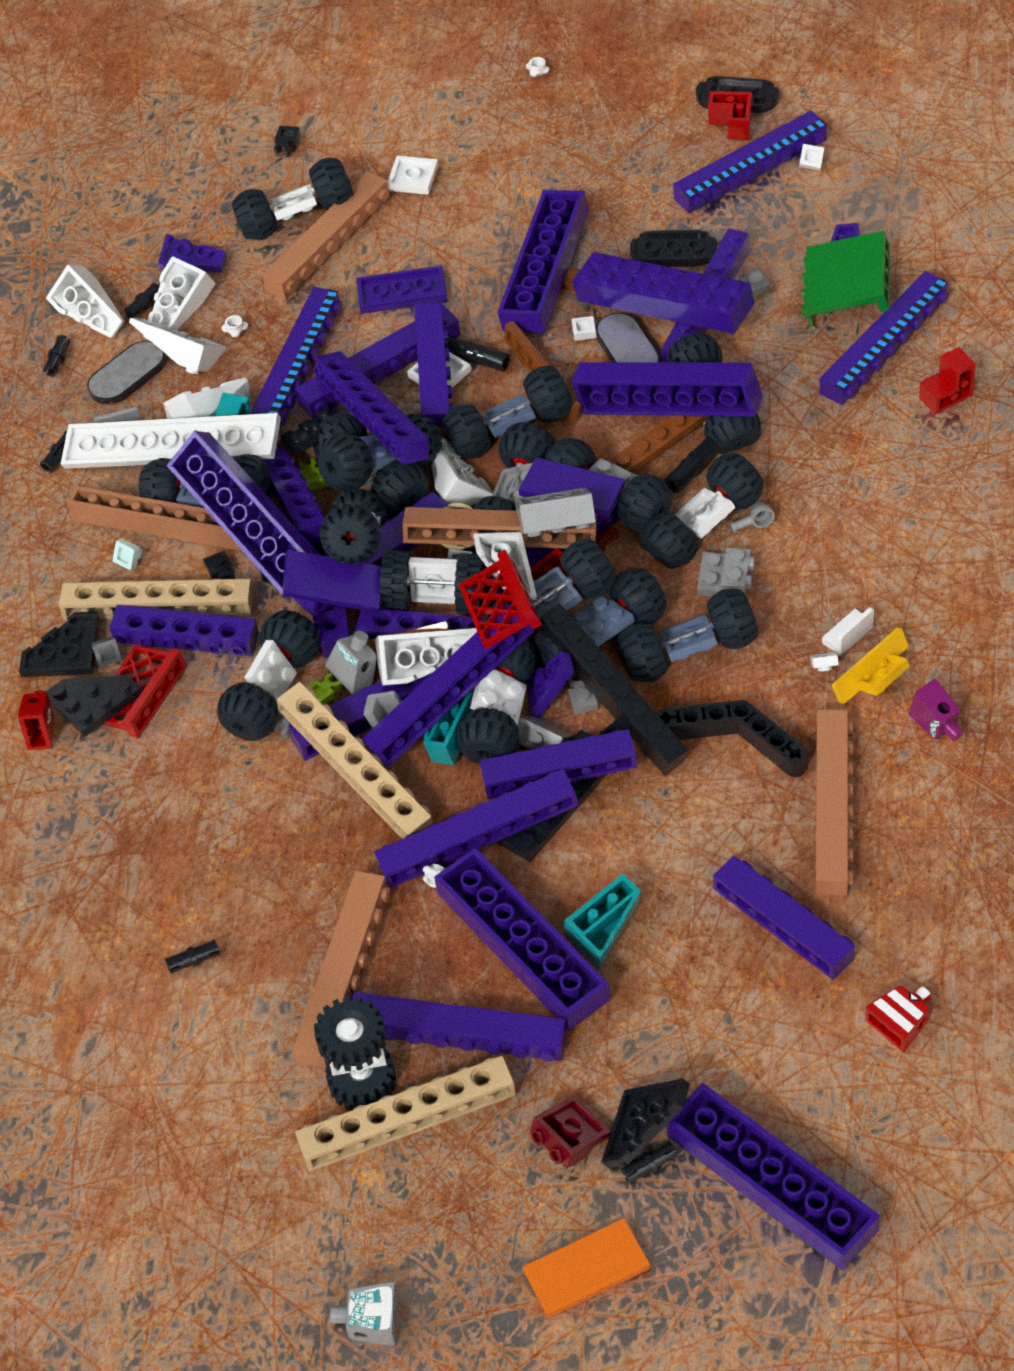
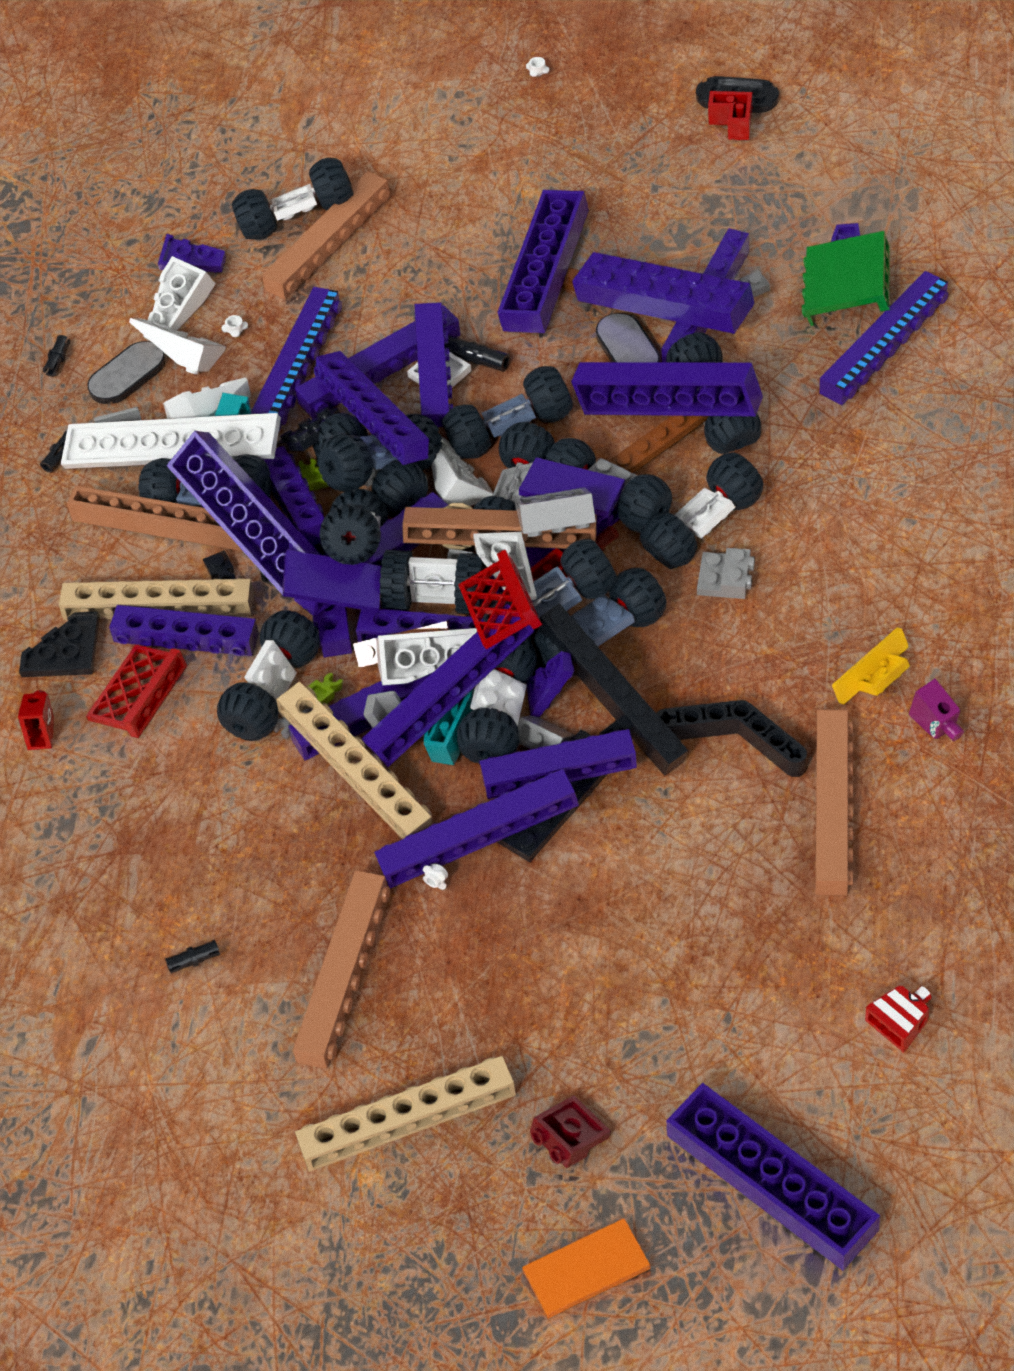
white wedge [46,264,124,338] -> none
black plate [46,675,142,737] -> none
dark grey tile [91,636,122,668] -> none
light aqua tile [113,538,143,570] -> none
black pin [124,283,160,318] -> none
black plate [274,126,301,157] -> none
black plate [314,996,396,1111] -> none
light grey torso [325,631,377,694] -> none
torso [330,1282,397,1346] -> none
dark purple brick [352,992,567,1062] -> none
dark purple tile [356,266,448,314] -> none
white plate [388,156,438,195] -> none
dark purple brick [434,848,610,1031] -> none
dark orange plate [504,321,581,424] -> none
teal wedge [563,873,641,970] -> none
light grey plate [568,677,598,715] -> none
white plate [571,316,596,341] -> none
black plate [601,1078,690,1168] -> none
black plate [617,588,759,682] -> none
black pin [621,1141,678,1184] -> none
black tile [630,230,718,267] -> none
black axle [664,437,721,493] -> none
dark purple brick [673,110,827,213] -> none
dark purple brick [713,855,855,980] -> none
light grey bar [729,501,775,533] -> none
white plate [799,144,824,171] -> none
white plate [810,652,839,671] -> none
white panel [822,607,874,656] -> none
red brick [919,347,976,415] -> none

